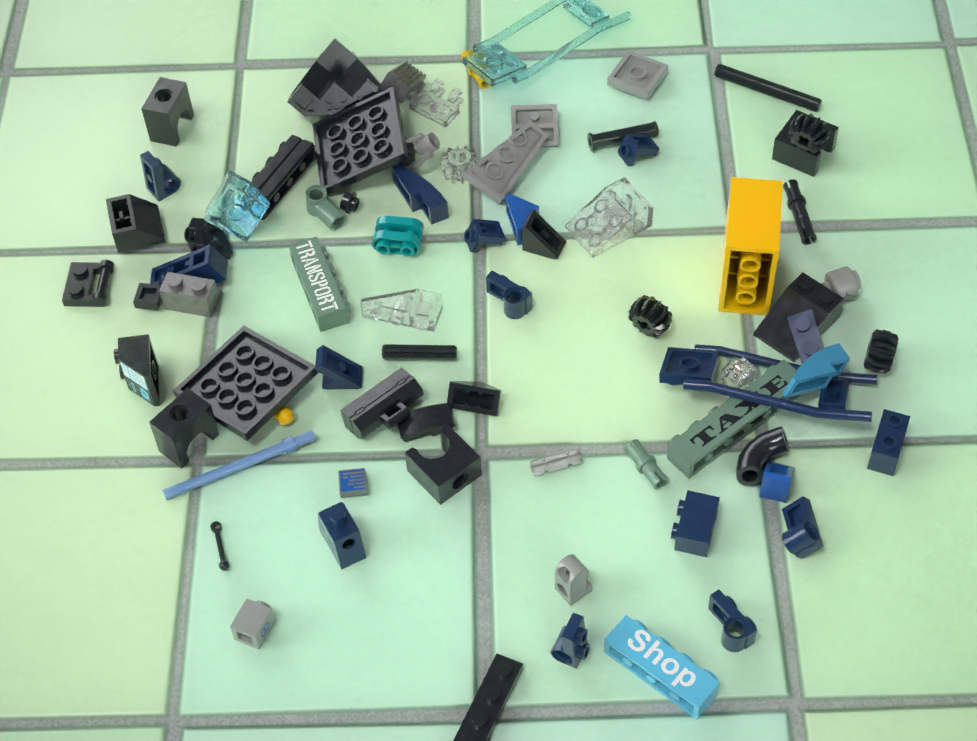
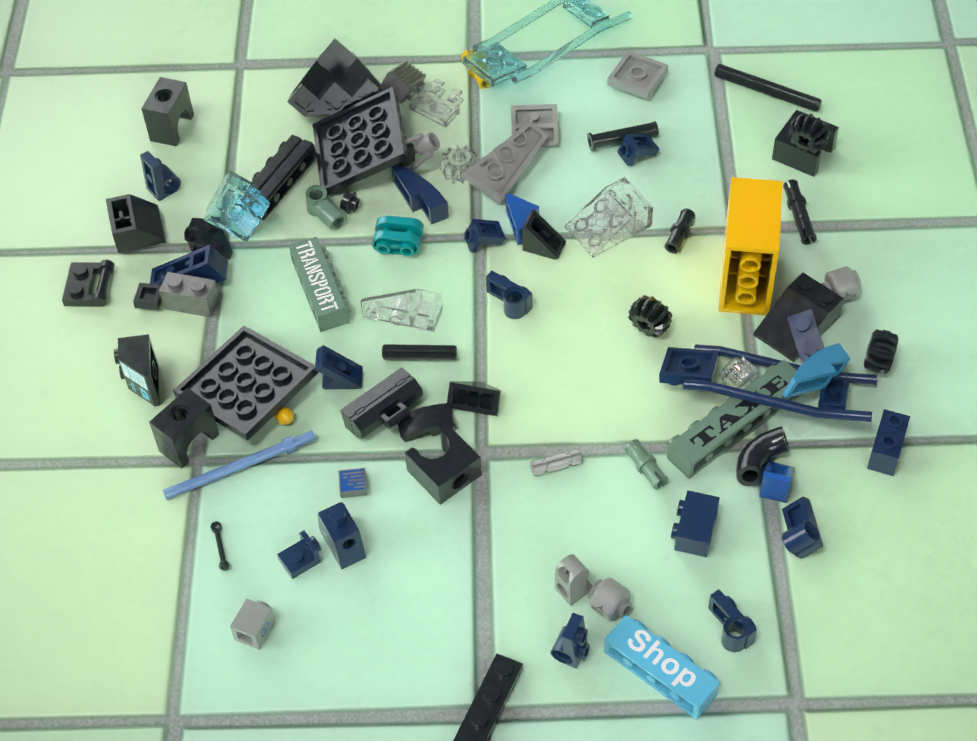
none -> dark blue bracket [277,530,321,579]
none -> light grey head [588,578,632,620]
none -> black pin [664,208,696,254]

